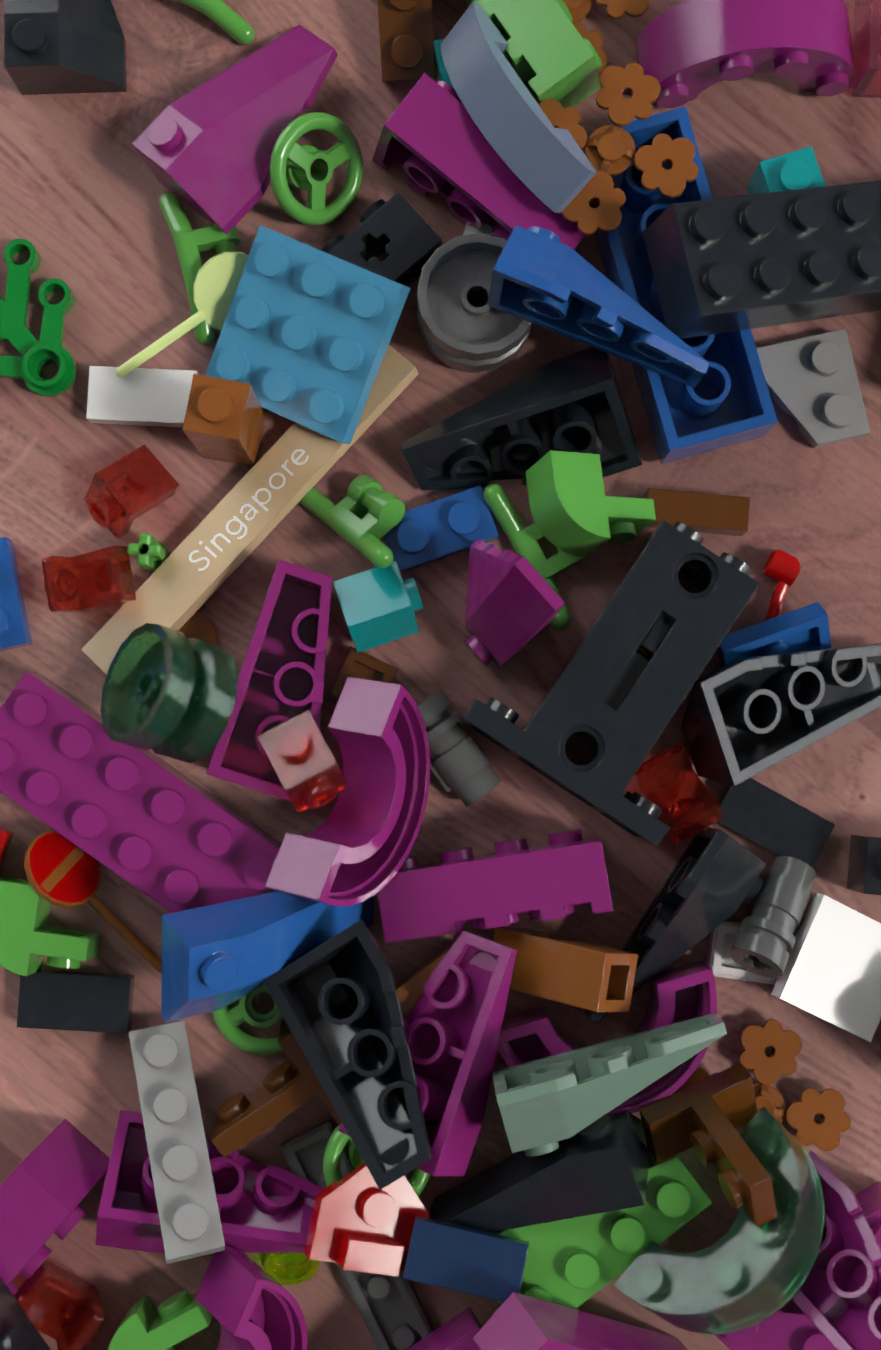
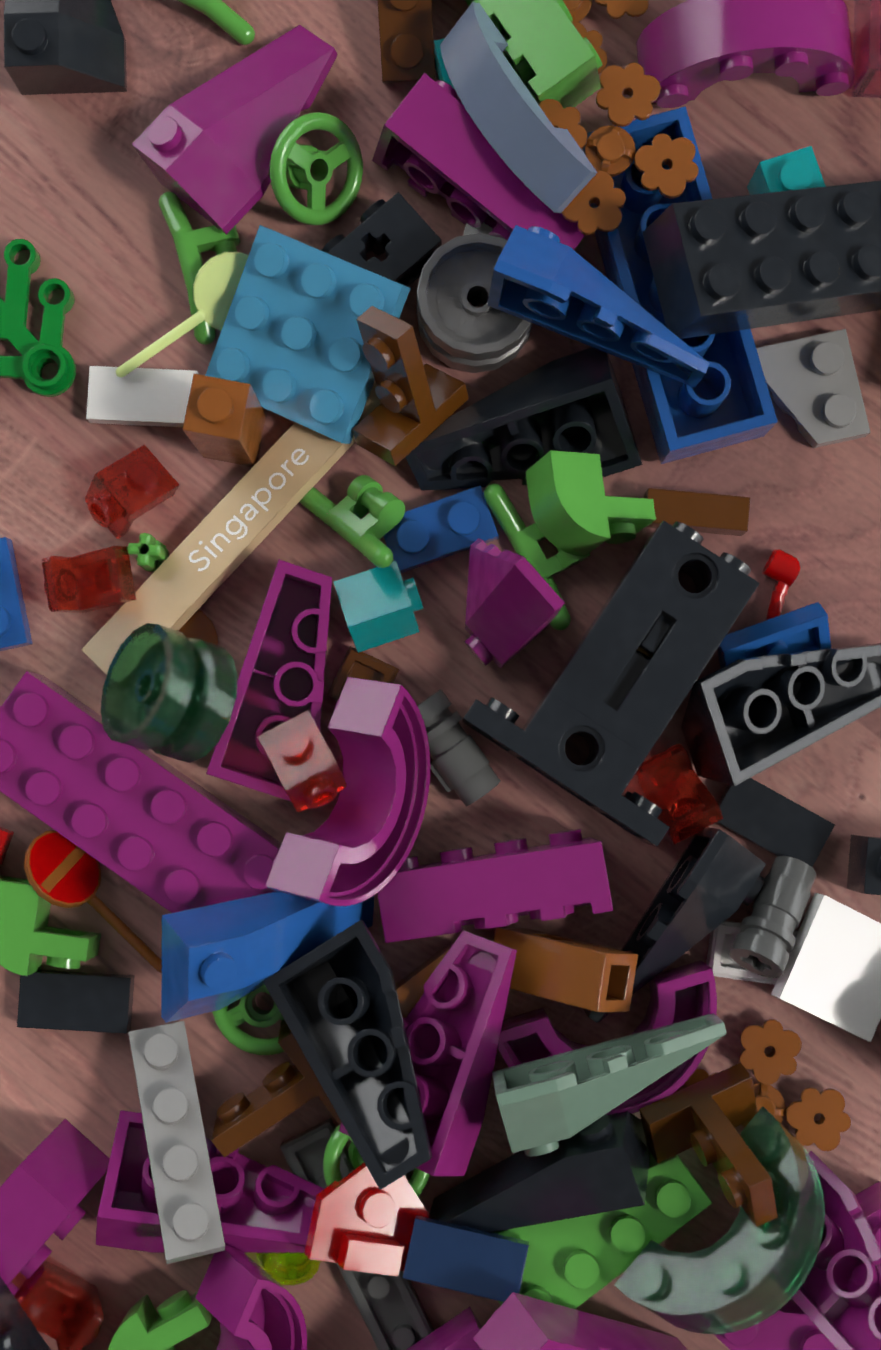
none -> reddish brown bracket [352,306,469,466]

